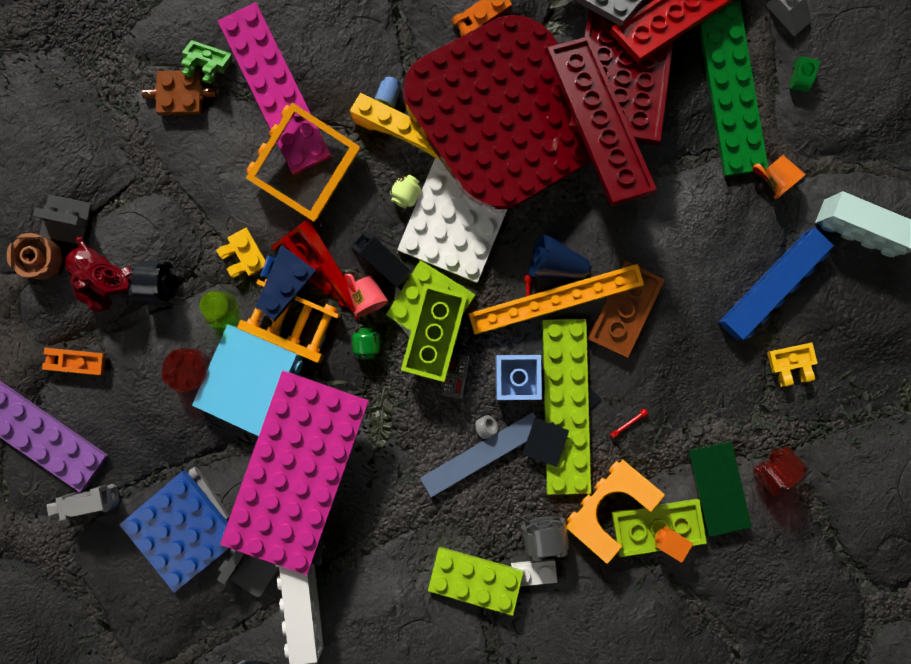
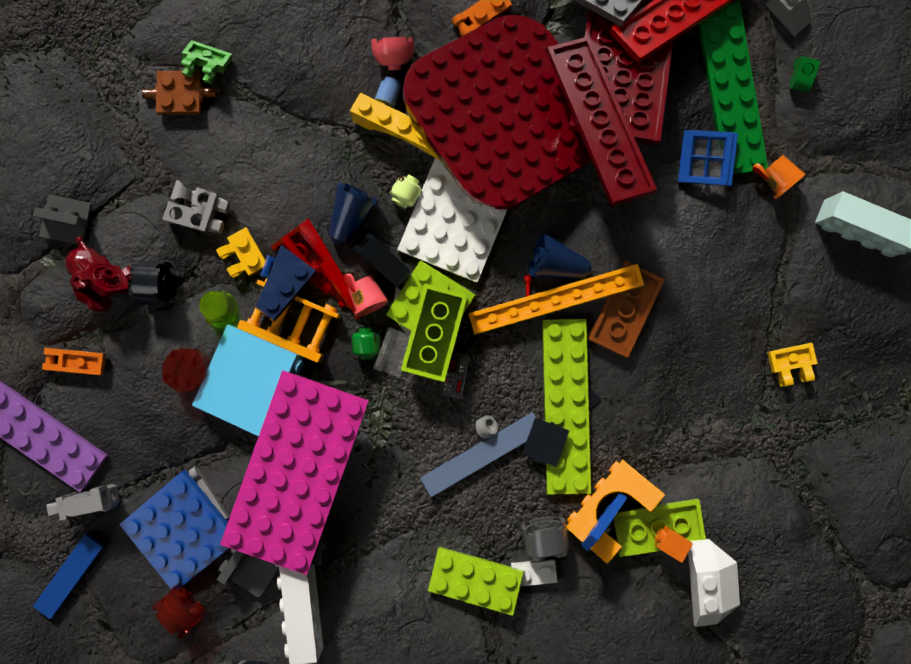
nougat brick [7,233,63,280] -> none
dark pink plate [217,2,332,175] -> none
light orange window [246,102,361,222] -> none
light blue brick [495,355,542,400] -> none
red hinge [609,409,648,438] -> none
dark green tile [687,441,752,537] -> none
blue brick [718,227,834,340] -> none
clear red brick [753,446,809,496] -> none
none -> blue tile [33,533,105,619]
none -> clear red brick [152,585,206,639]
none -> light grey hips [162,180,231,234]
none -> dark blue cone [328,181,379,245]
none -> coral cylinder [371,37,414,70]
none -> clear panel [373,328,410,377]
none -> blue tile [582,493,627,551]
none -> blue piece [678,130,738,186]
none -> white wedge [688,539,740,627]

